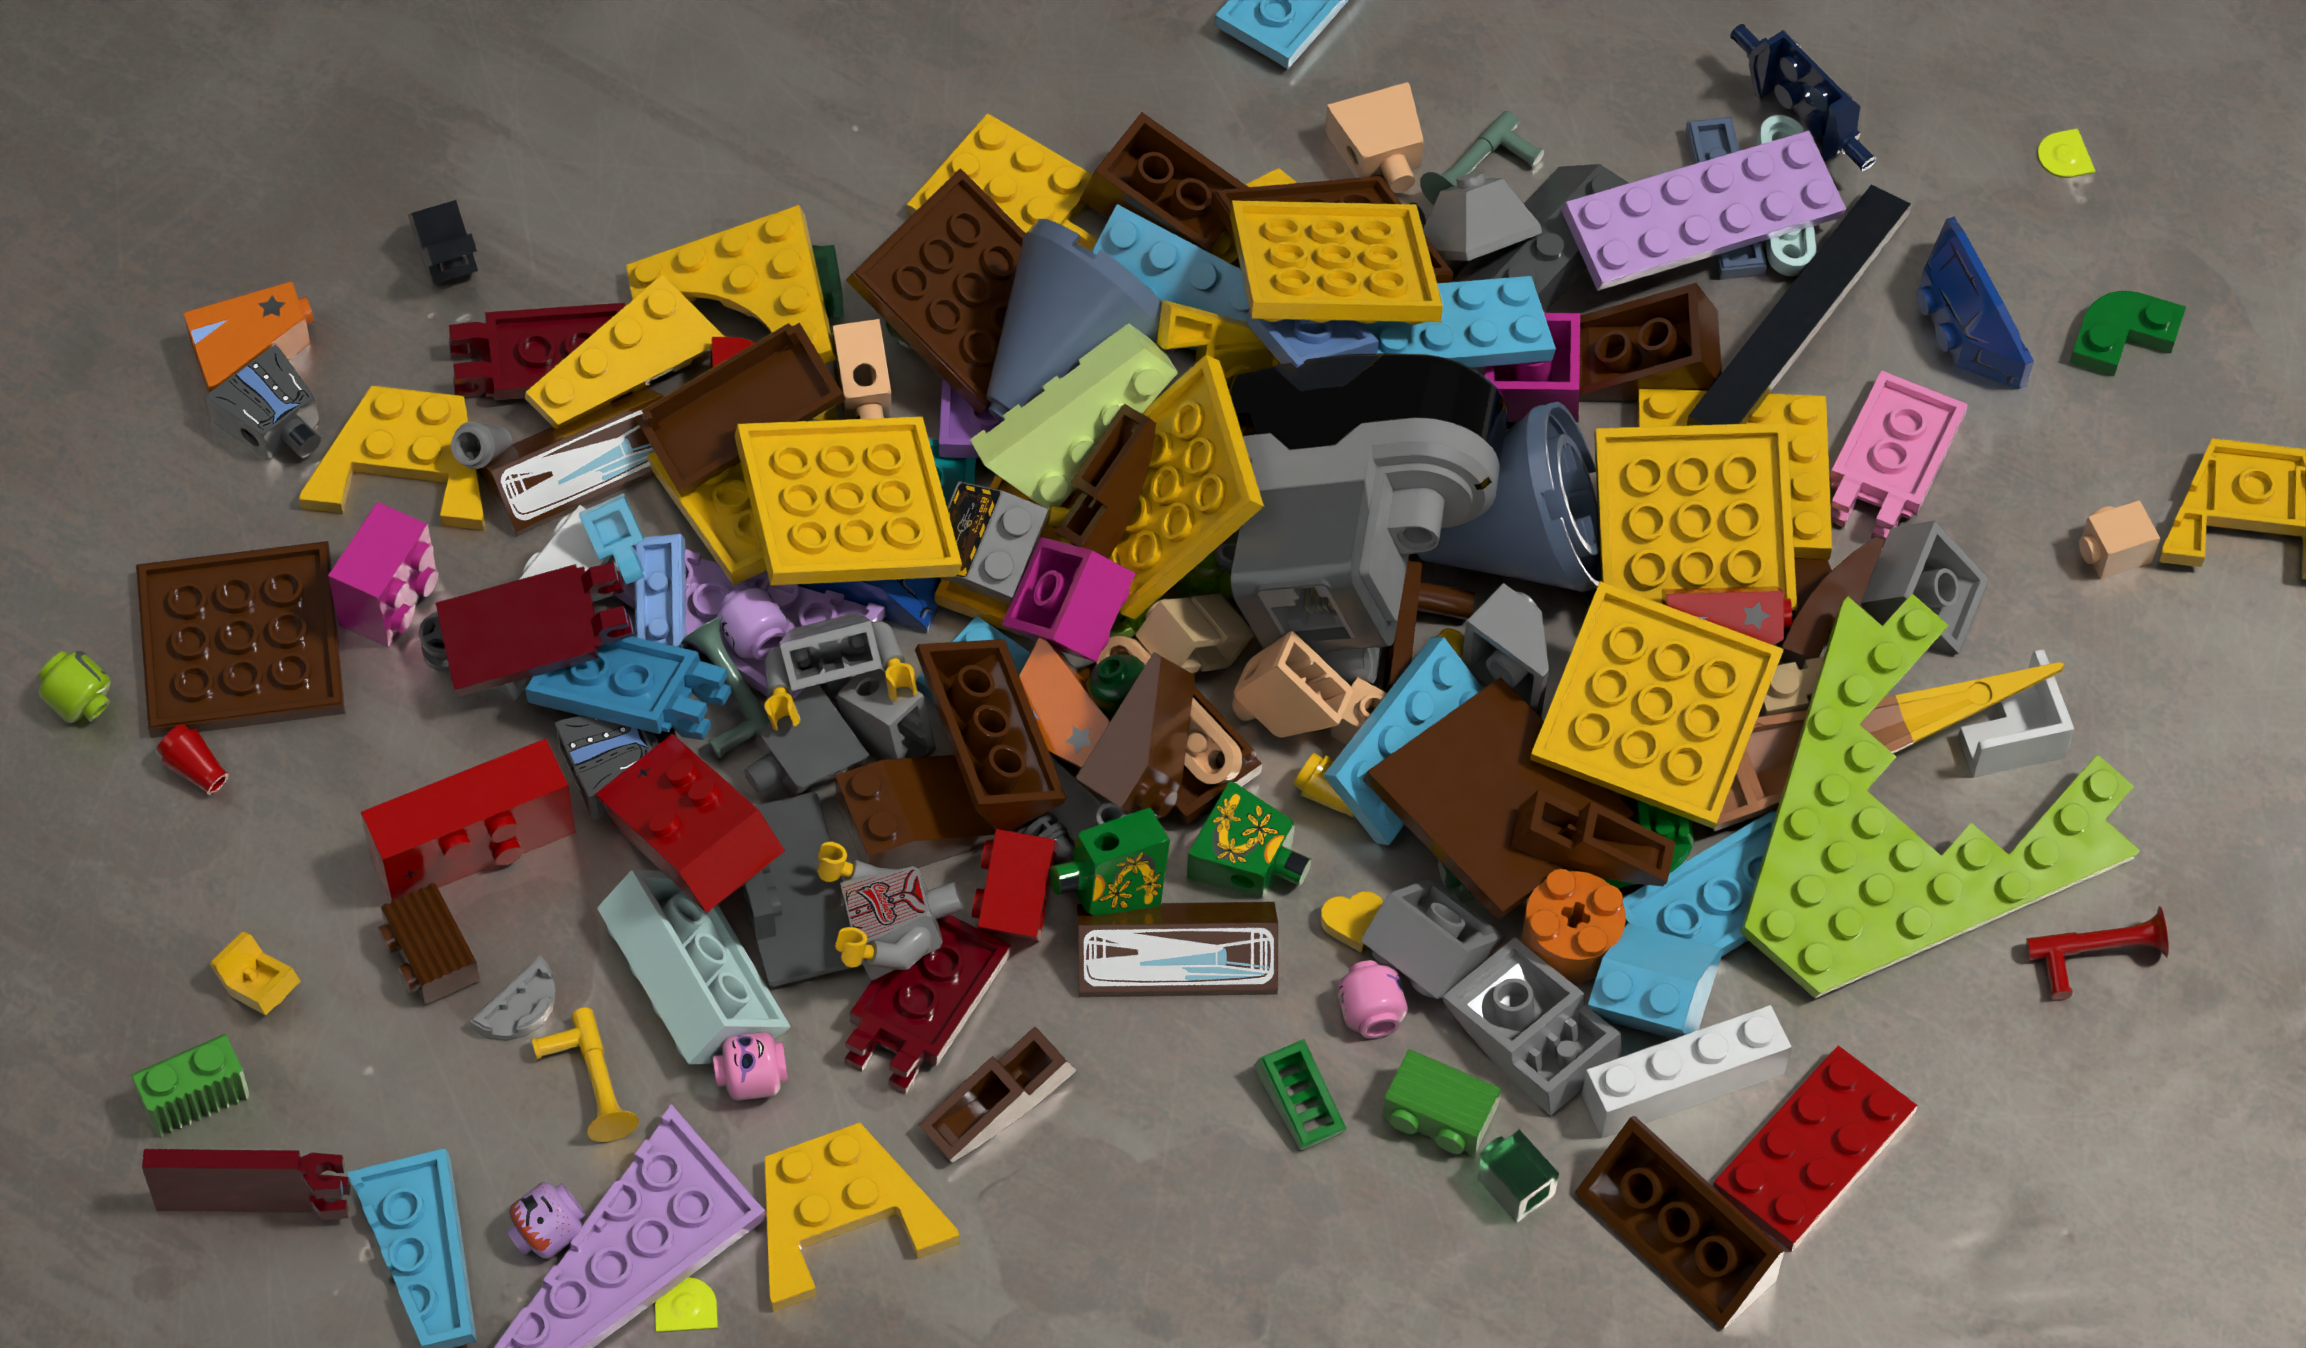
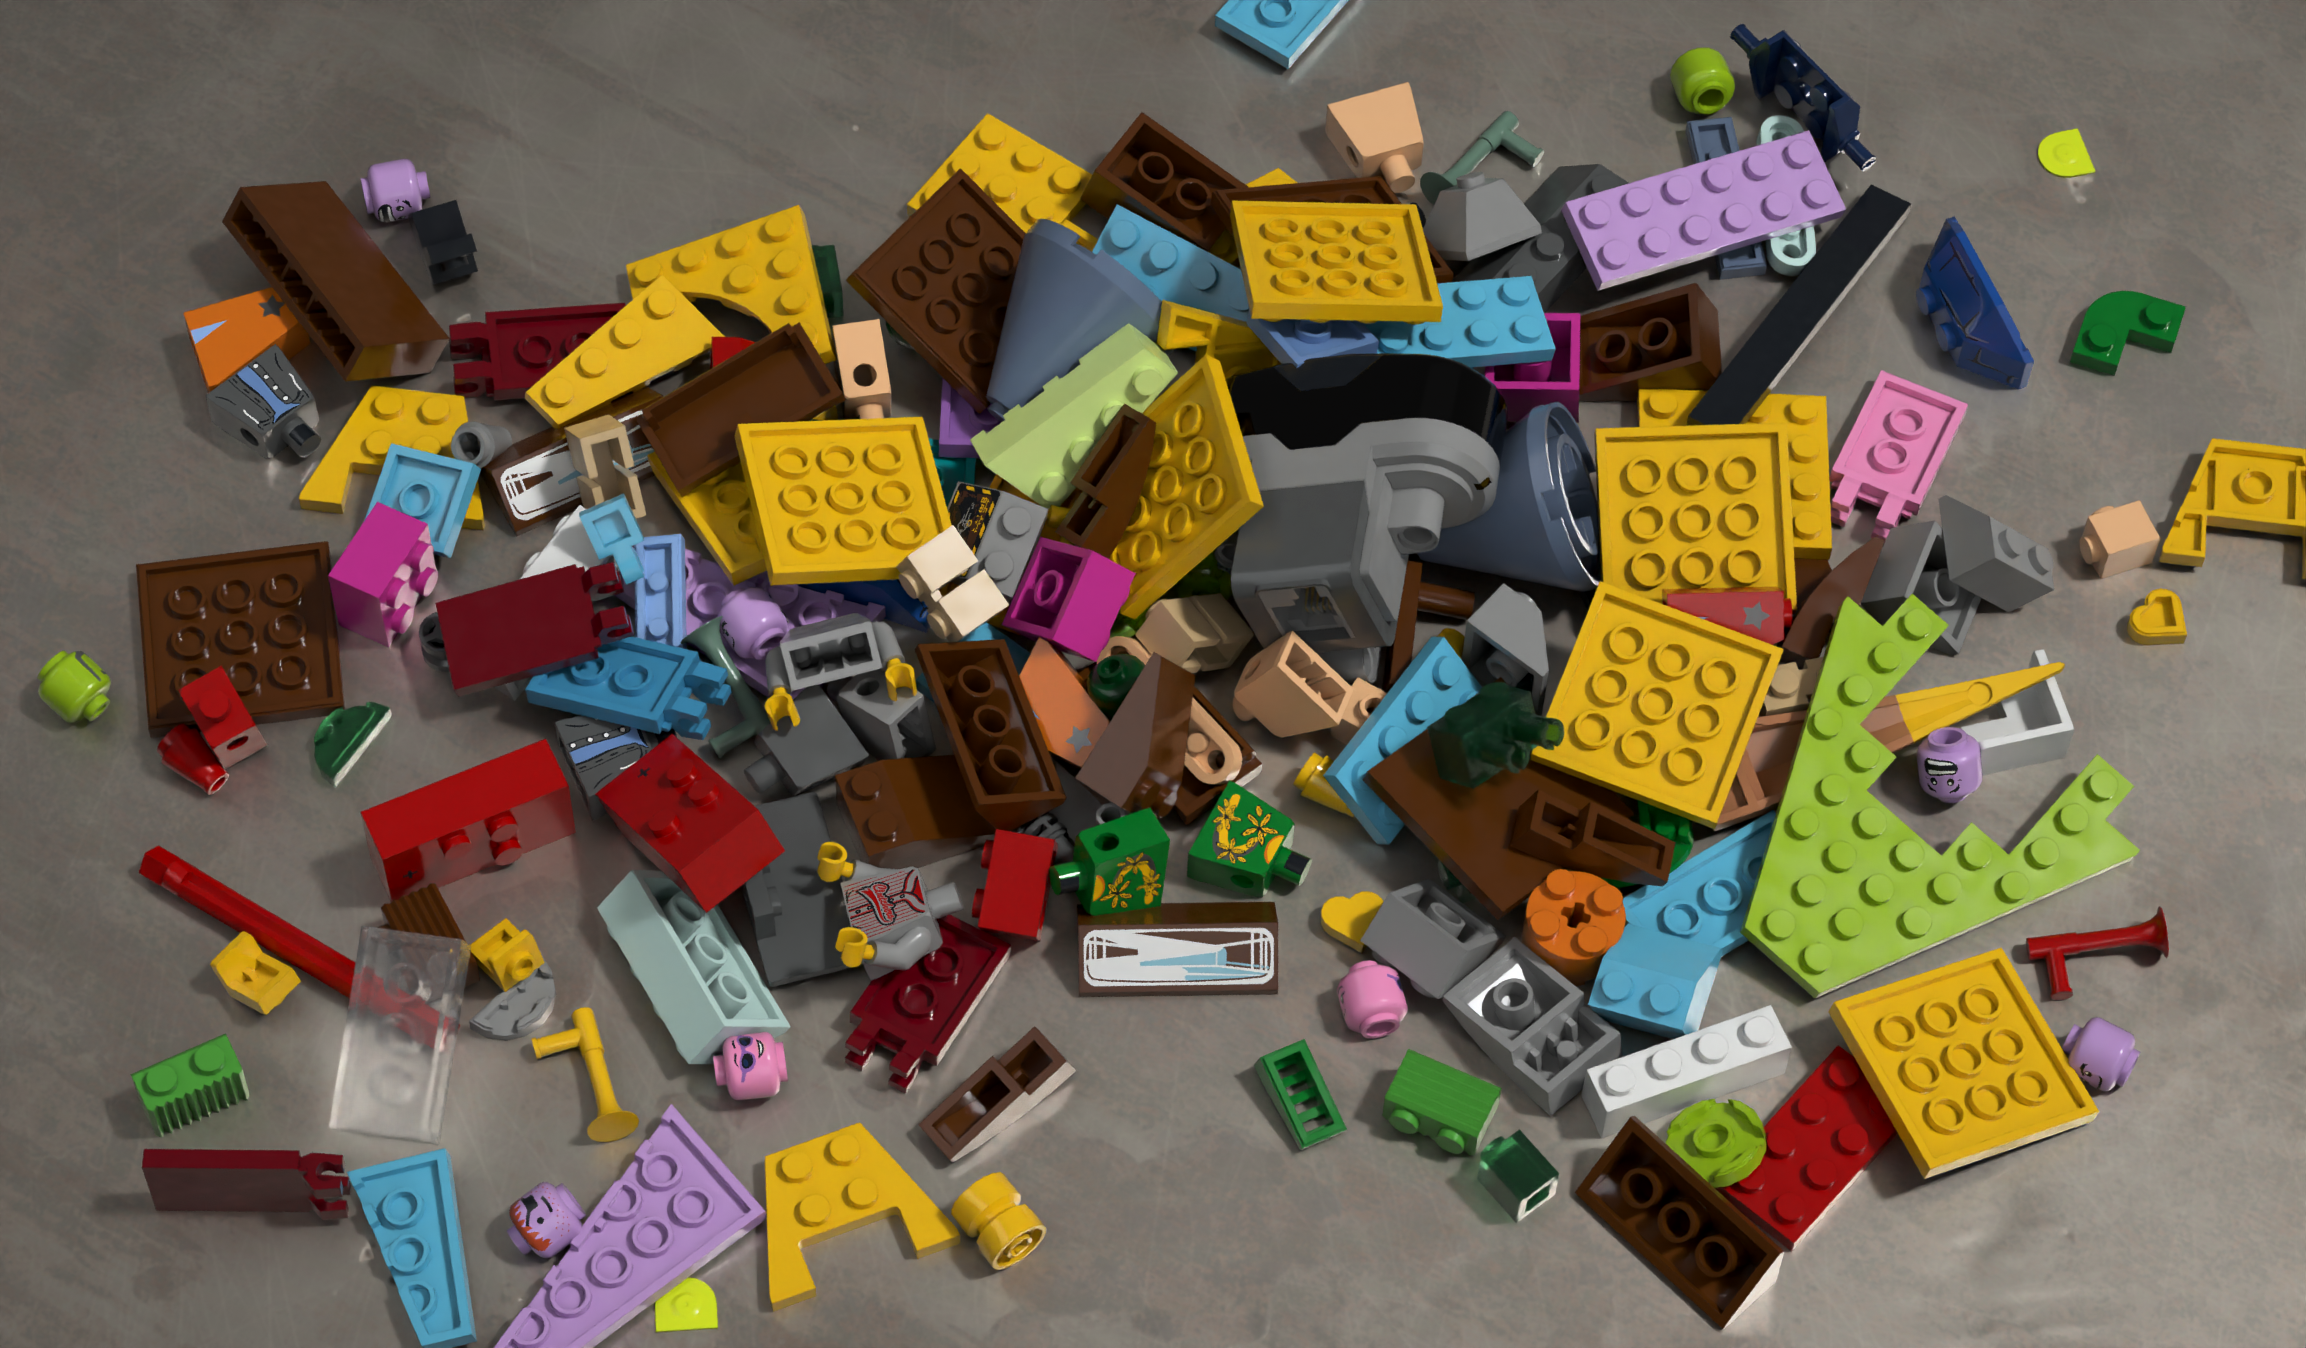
none -> red piece [139,845,460,1054]
none -> red torso [178,665,268,770]
none -> reddish brown brick [222,181,450,382]
none -> clear green tile [314,702,392,788]
none -> clear brick [329,926,471,1146]
none -> lavender head [360,159,430,223]
none -> medium azure plate [364,443,481,558]
none -> yellow bracket [469,918,545,992]
none -> tan piece [564,415,647,519]
none -> tan piece [896,525,1009,642]
none -> yellow wheel [951,1172,1046,1270]
none -> clear green brick [1427,682,1564,789]
none -> lime tile [1666,1099,1766,1188]
none -> lime head [1670,48,1735,115]
none -> yellow plate [1828,947,2099,1179]
none -> lavender head [1917,727,1983,803]
none -> light grey slope [1938,495,2054,612]
none -> lavender head [2062,1017,2141,1091]
none -> yellow tile [2127,588,2187,645]

